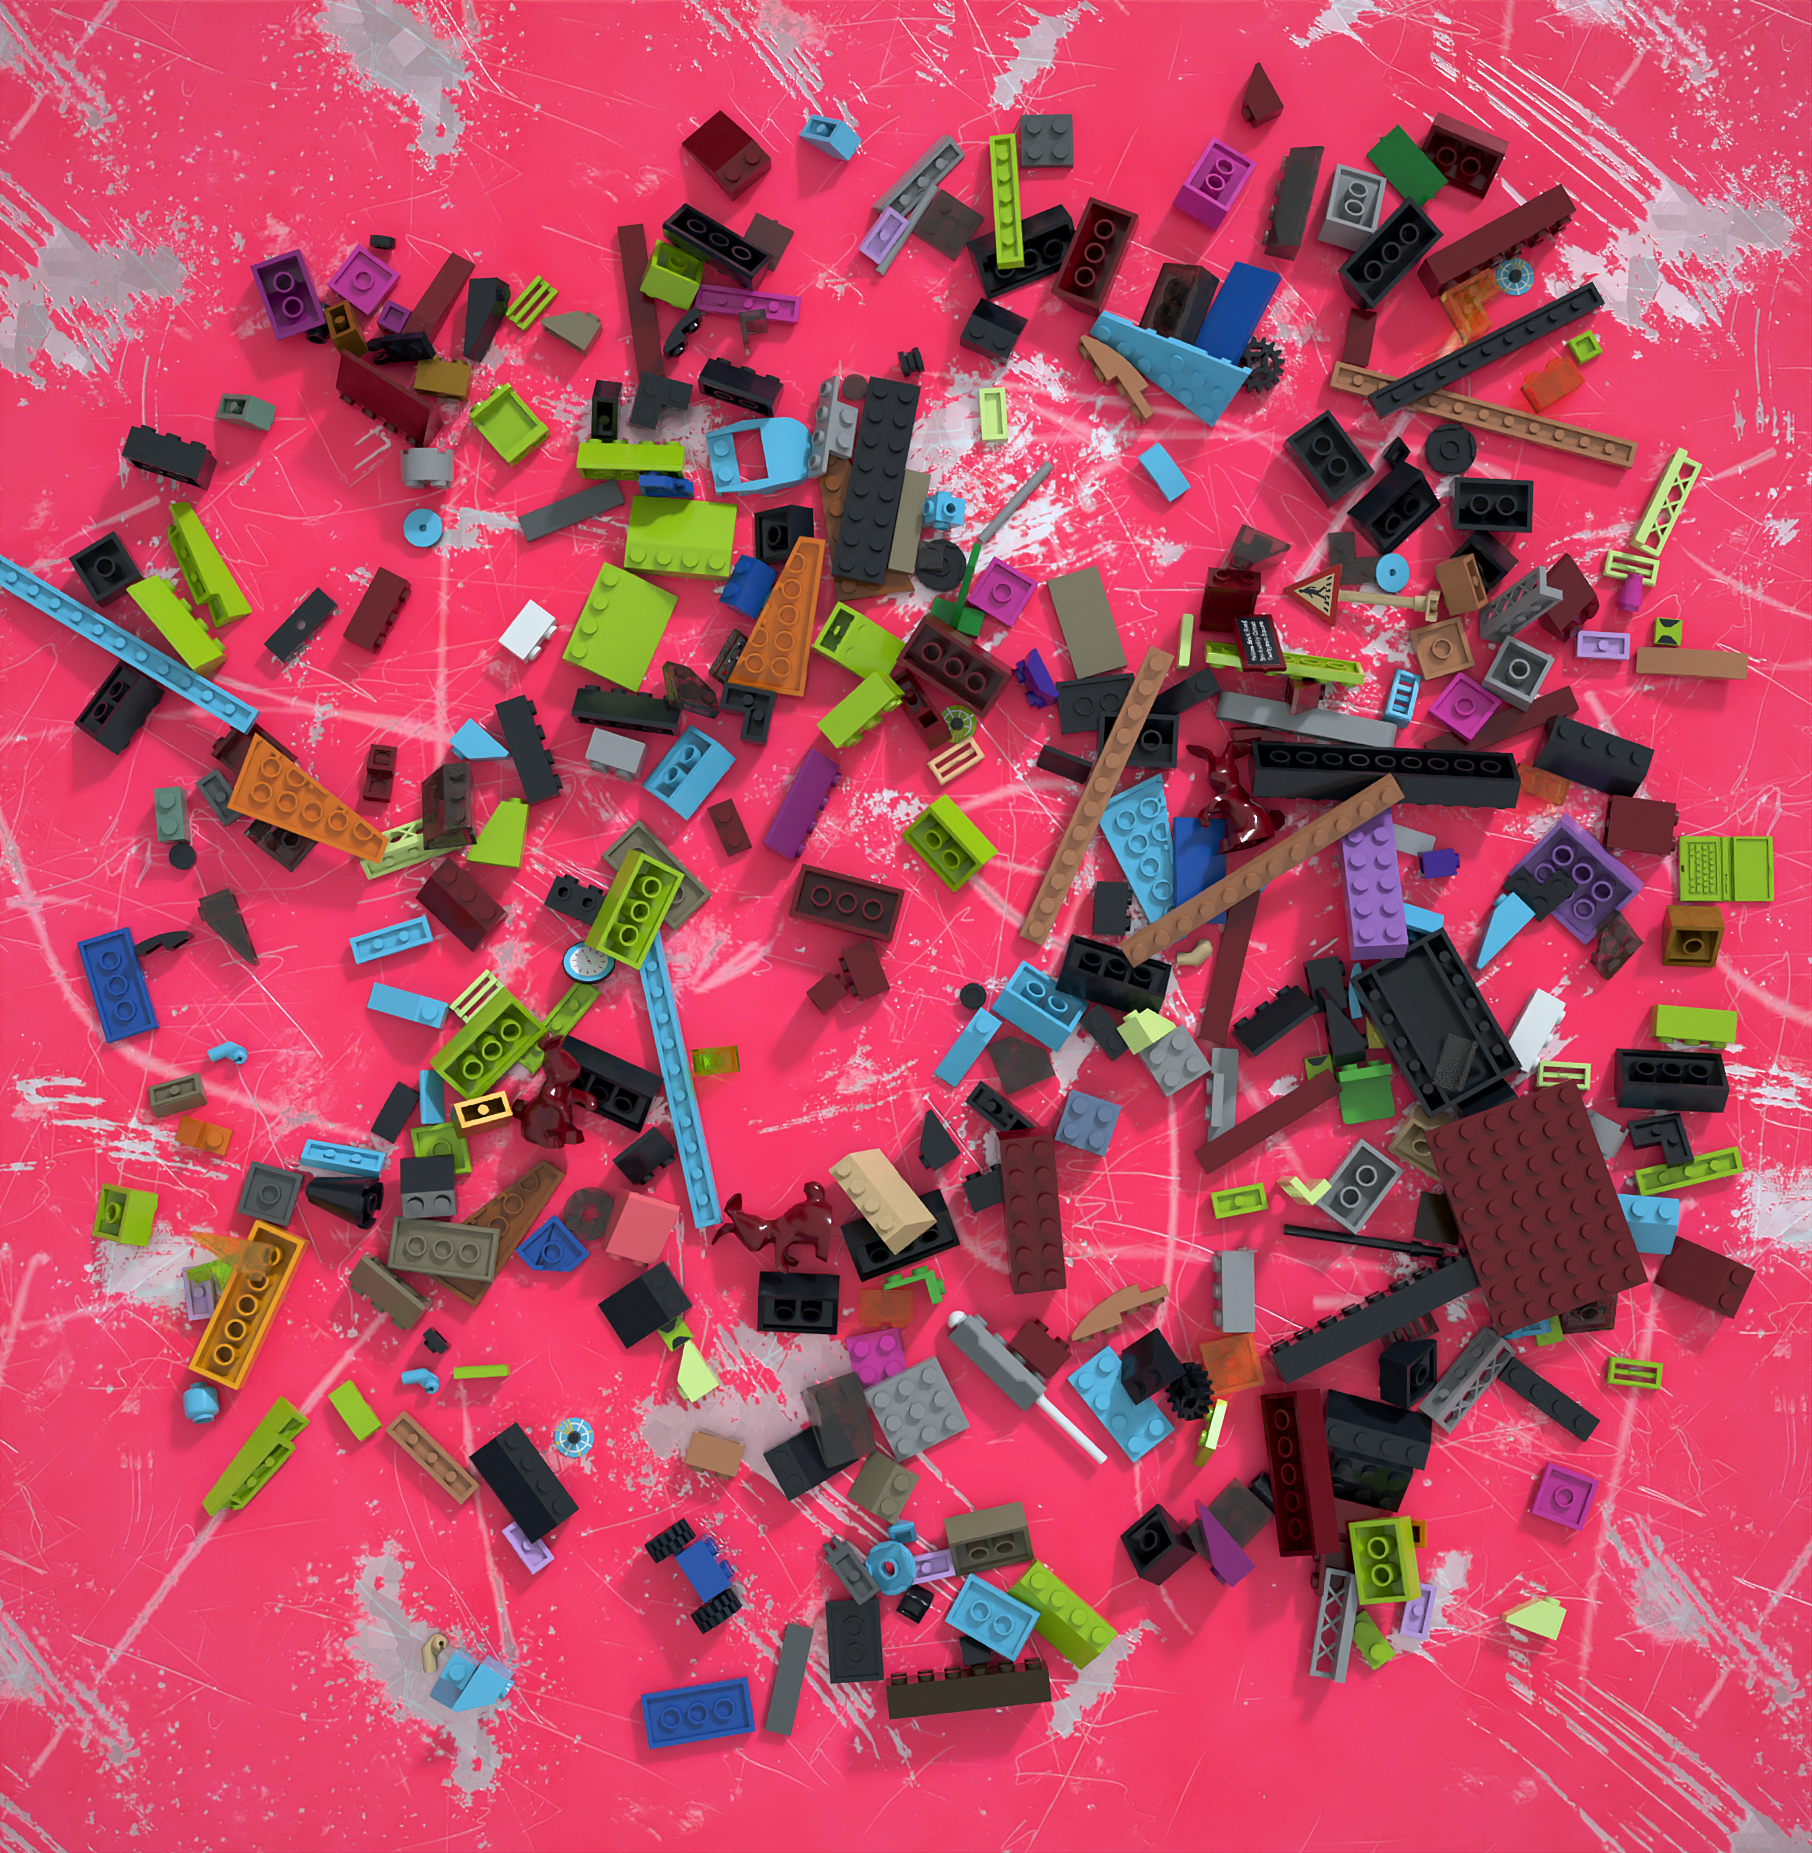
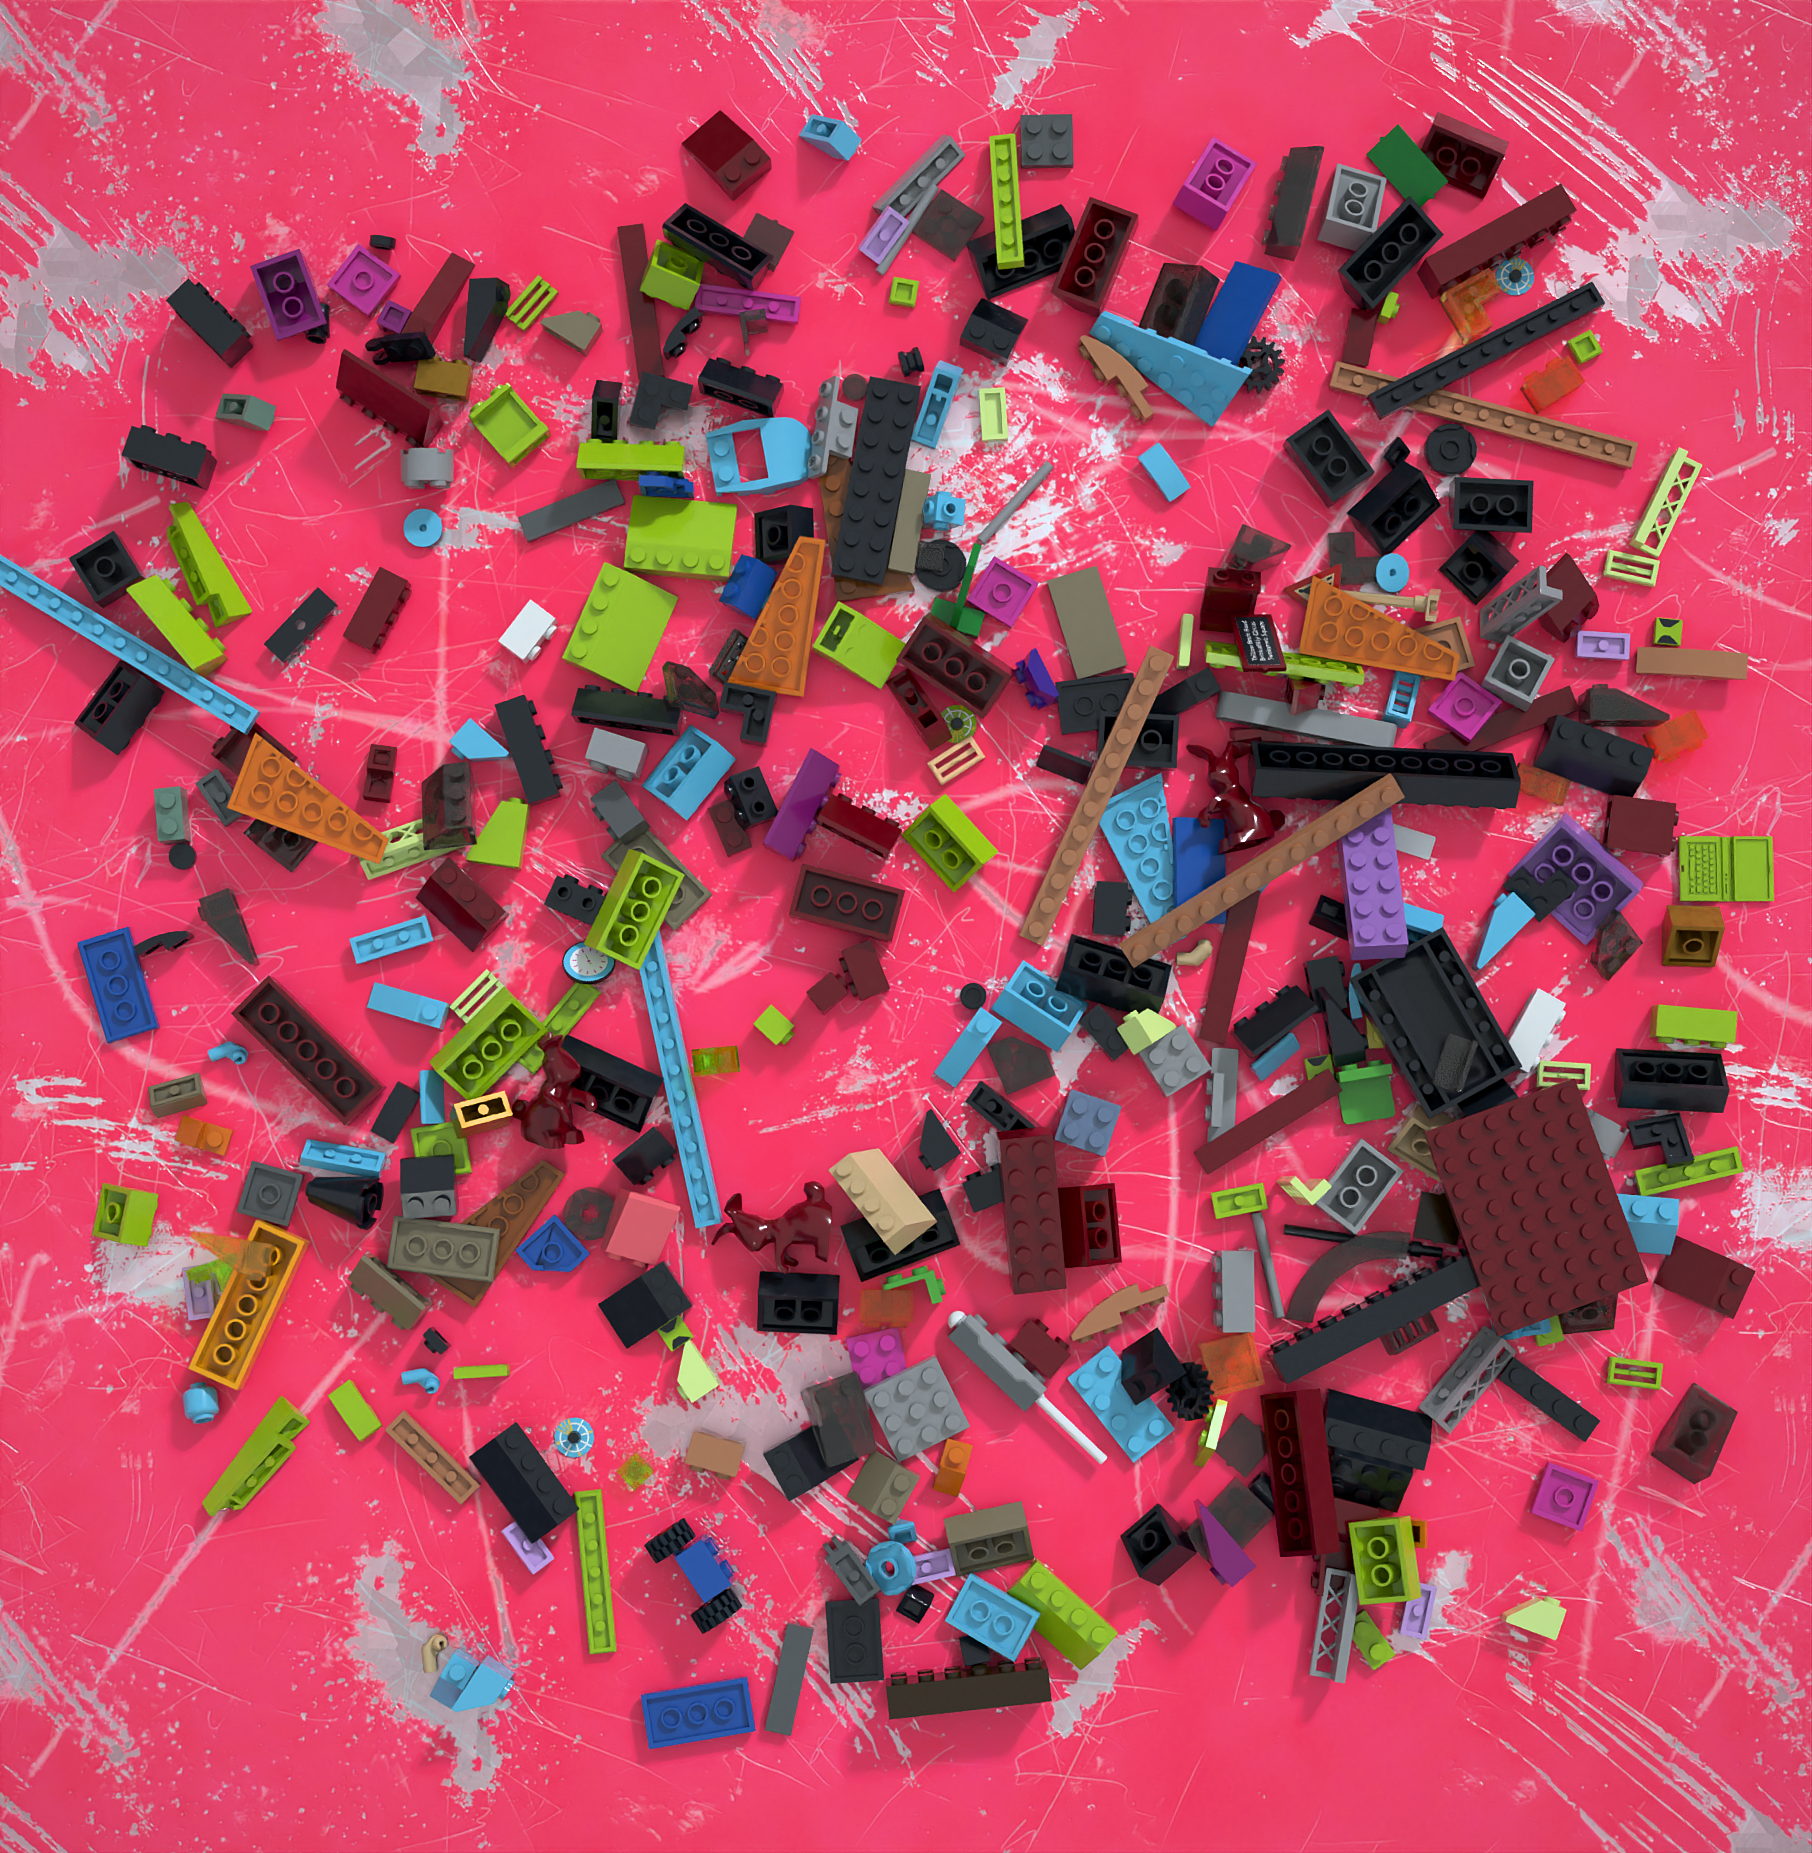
pearl gold brick [324,300,369,358] -> none
lime brick [816,670,905,748] -> none
dark red slope [1241,62,1284,129] -> none
black slope [1378,1339,1437,1410] -> none
dark purple brick [1418,848,1460,879] -> none
nougat brick [1435,553,1488,616] -> none
dark pink cone [1617,573,1644,612] -> none
none -> black brick [166,278,253,368]
none -> dark red brick [231,975,387,1126]
none -> lime tile [574,1489,617,1654]
none -> dark grey brick [590,780,651,846]
none -> clear neon green plate [617,1452,654,1491]
none -> black brick [724,766,778,831]
none -> lime brick [753,1005,795,1046]
none -> dark red slope [817,793,902,861]
none -> lime tile [889,277,919,309]
none -> medium azure slope [911,360,964,448]
none -> orange slope [932,1438,973,1497]
none -> dark red slope [1058,1183,1122,1268]
none -> clear smoke piece [1215,1413,1267,1478]
none -> medium azure slope [1249,1032,1300,1081]
none -> light grey bar [1251,1212,1285,1318]
none -> clear smoke tile [1286,1231,1411,1323]
none -> orange wing [1299,576,1460,681]
none -> black slope [1309,894,1349,942]
none -> lime plate [1376,291,1400,325]
none -> clear smoke slope [1578,684,1670,727]
none -> clear orange brick [1642,709,1709,764]
none -> clear smoke slope [1650,1382,1738,1484]

